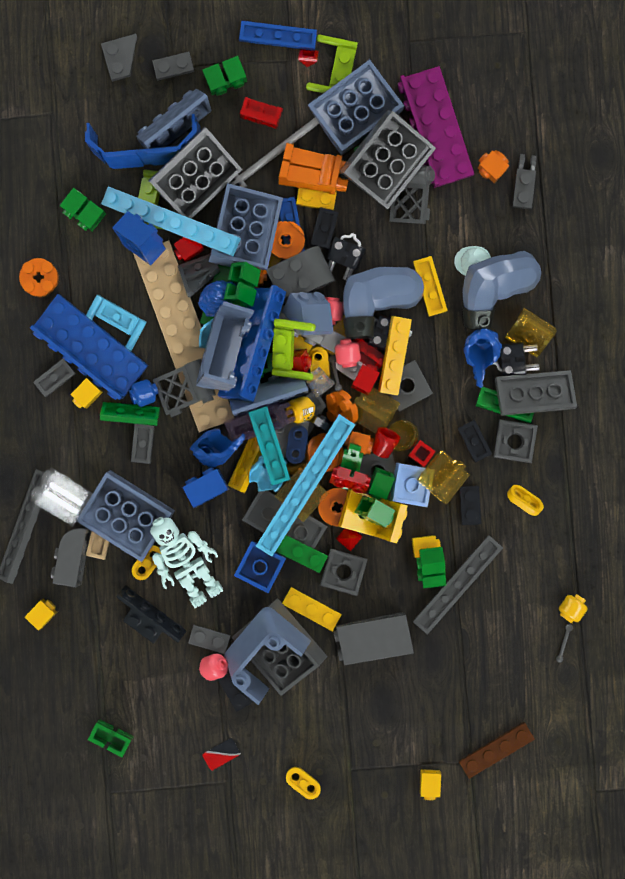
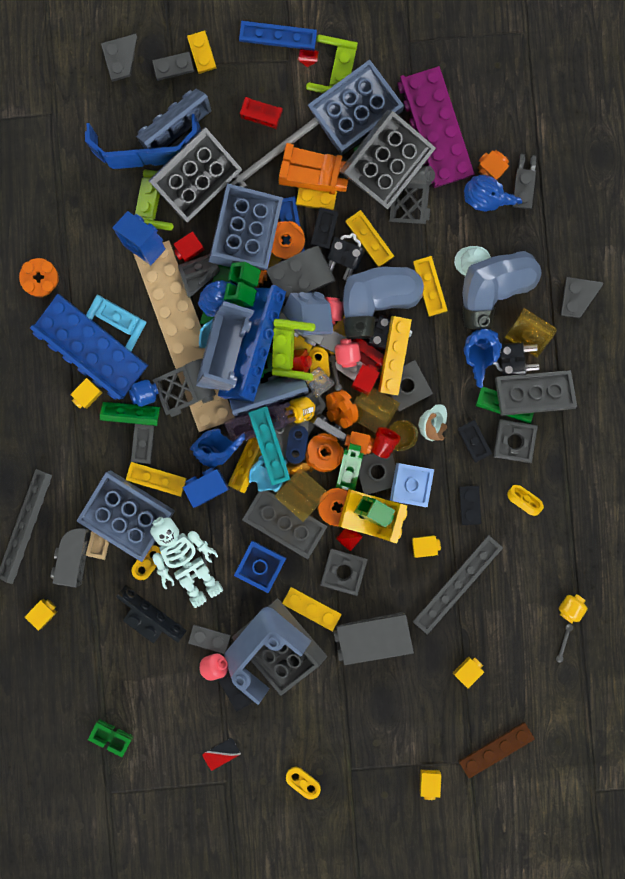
clear brick [30,468,93,527] -> none
dark grey plate [33,359,76,397] -> none
green piece [60,187,106,232] -> none
medium azure plate [101,186,241,257] -> none
green piece [203,56,247,96] -> none
medium azure plate [256,414,356,556] -> none
green plate [275,535,328,573] -> none
red hinge [329,466,371,493] -> none
green brick [368,467,395,500] -> none
red brick [408,440,436,467] -> none
green piece [416,547,446,588] -> none
clear yellow bracket [417,450,470,505] -> none
none -> yellow plate [126,462,187,497]
none -> yellow plate [187,31,217,74]
none -> yellow plate [345,210,394,267]
none -> light aqua piece [418,404,447,441]
none -> yellow brick [453,657,484,688]
none -> blue hair [464,175,522,212]
none -> dark grey wing [560,277,603,318]

